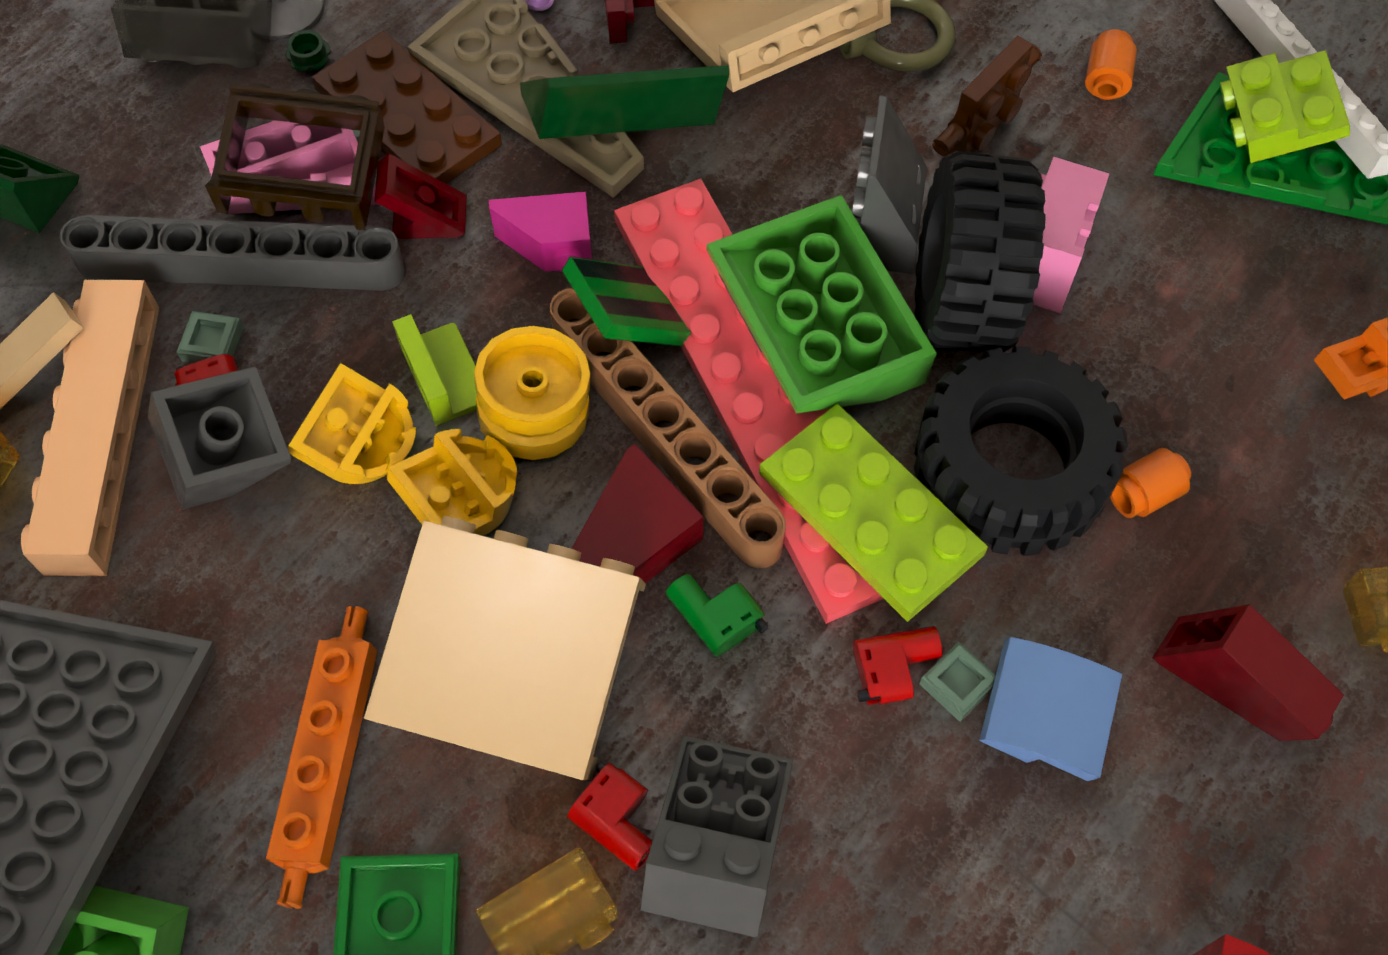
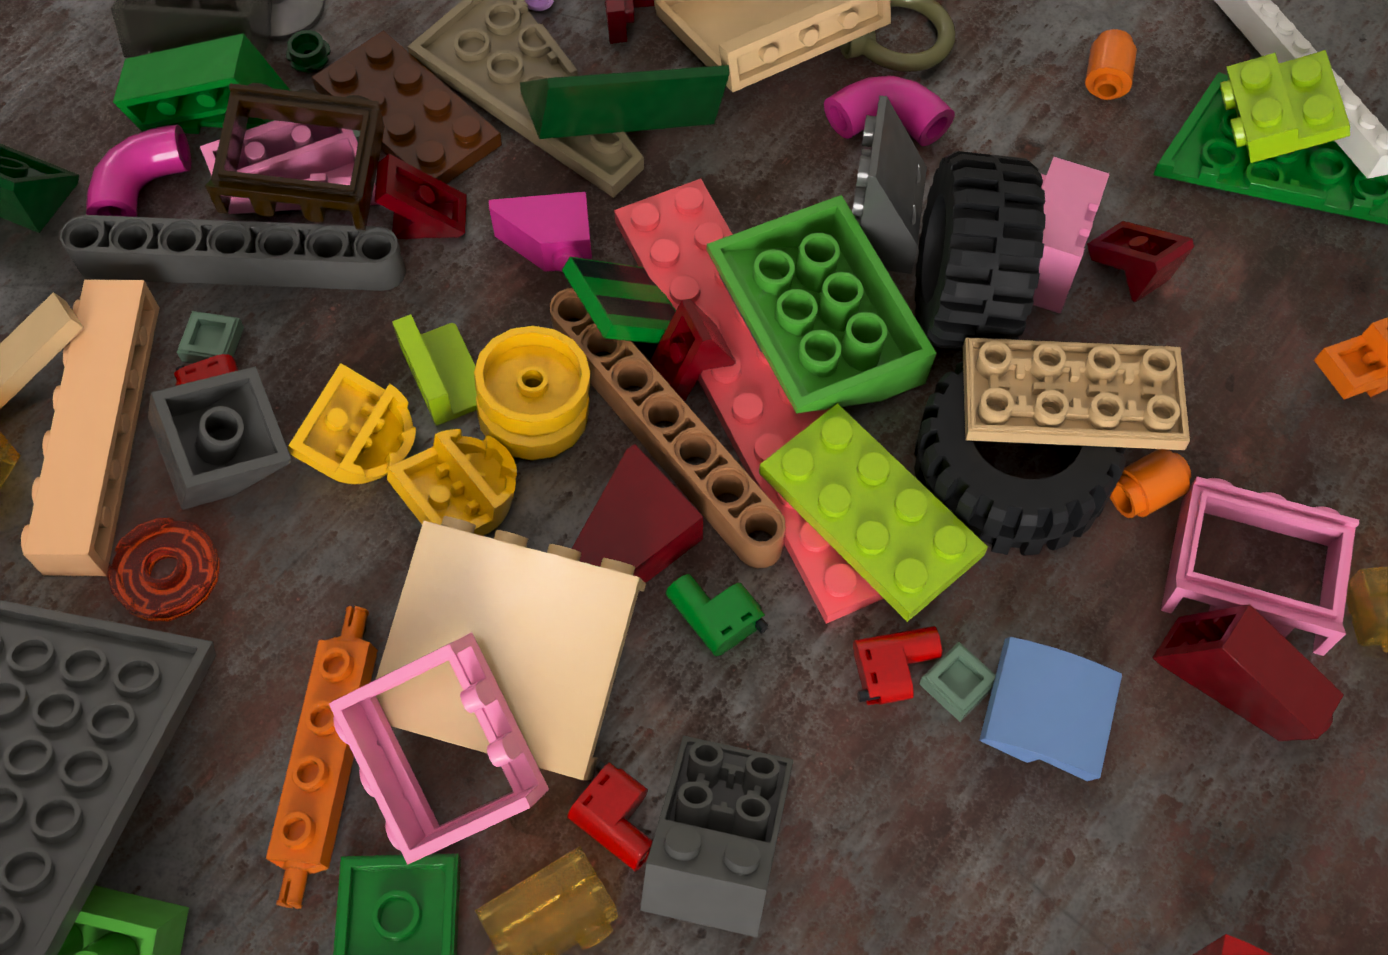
reddish brown plate [932,35,1042,156] -> none
none -> dark pink cylinder [86,124,191,217]
none -> clear red tile [107,518,220,621]
none -> green wedge [113,33,291,134]
none -> bright pink window [329,632,549,865]
none -> dark red slope [650,299,736,401]
none -> dark pink cylinder [824,76,955,146]
none -> tan tile [963,338,1190,450]
none -> dark red slope [1087,221,1194,302]
none -> bright pink window [1161,477,1359,656]

